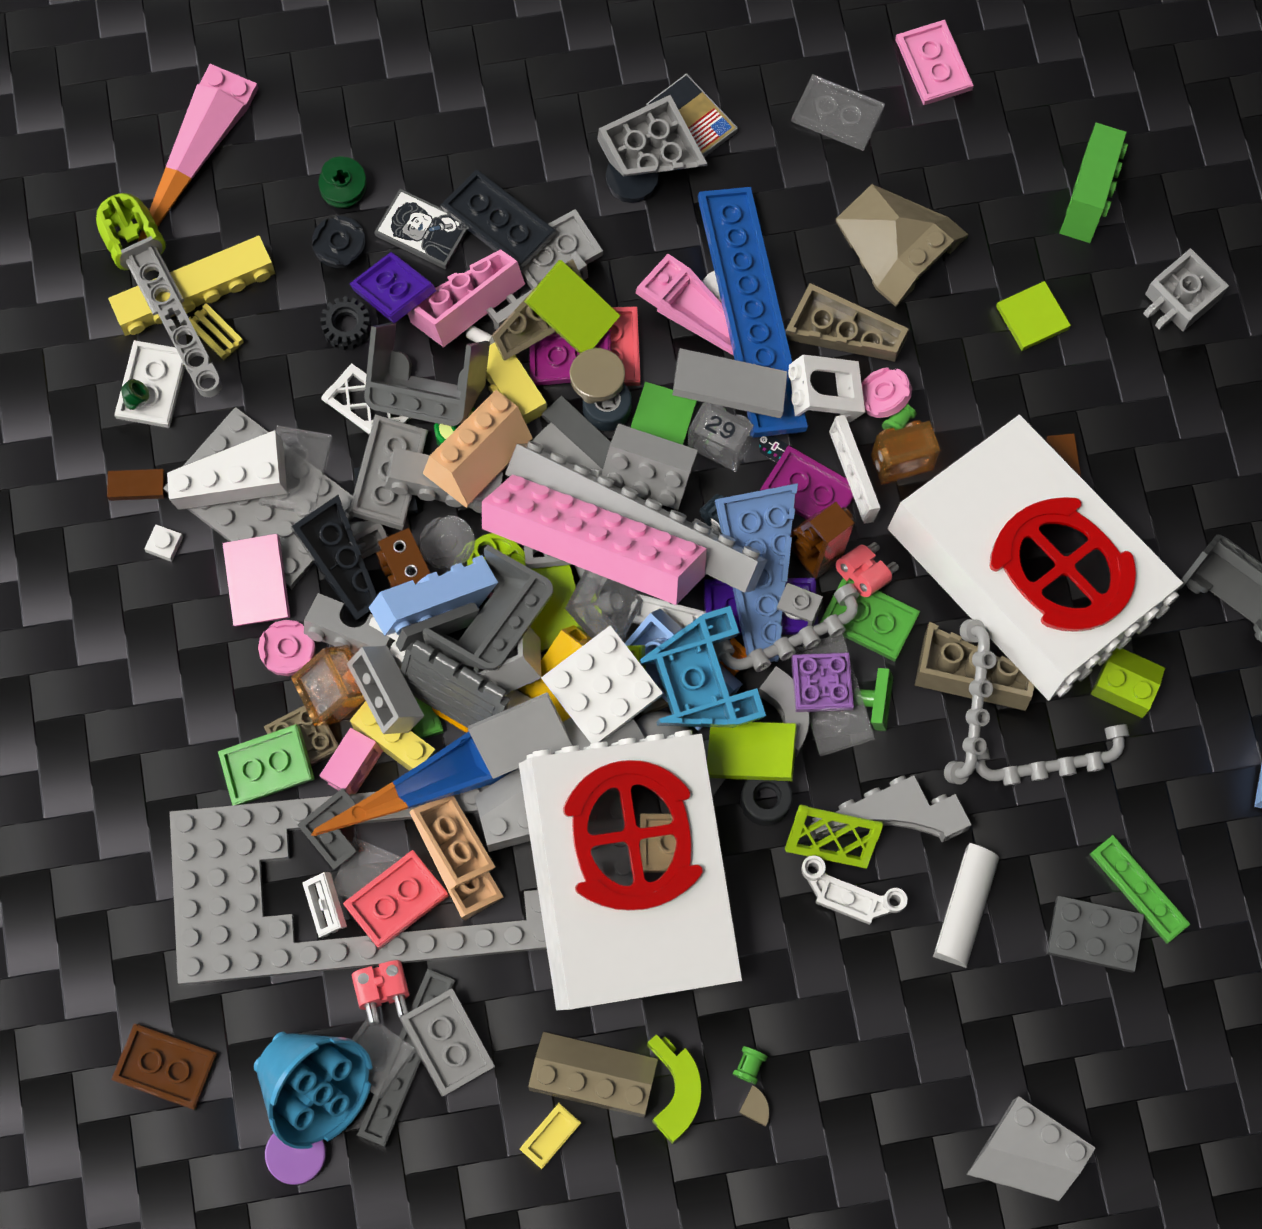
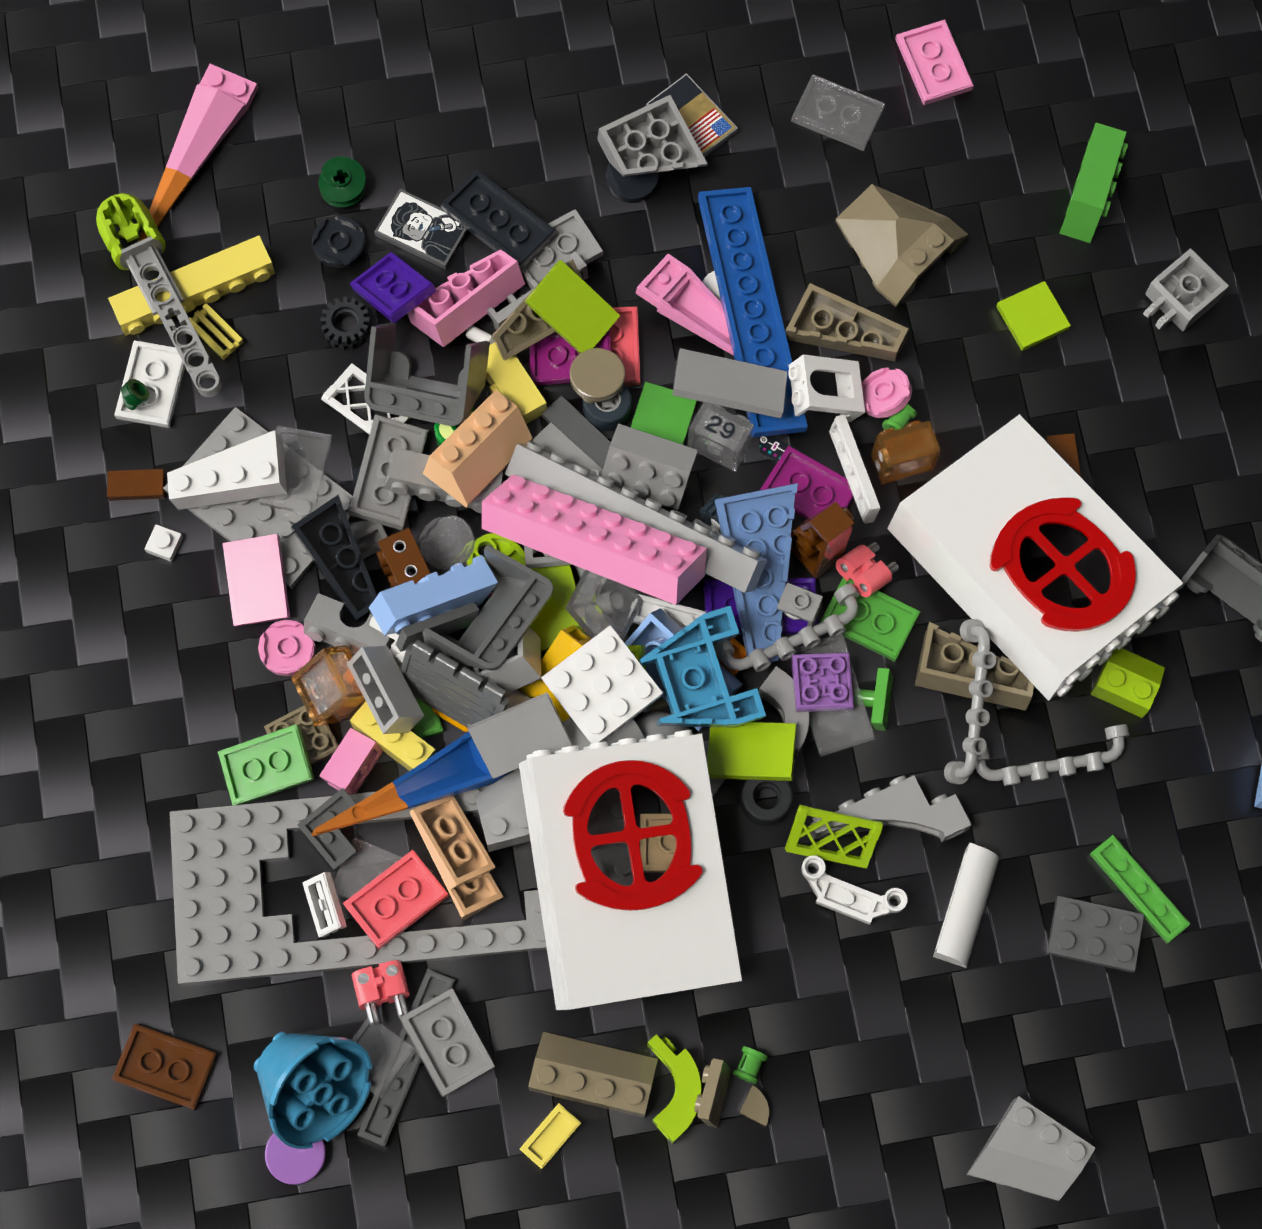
none -> dark tan tile [695,1058,732,1128]

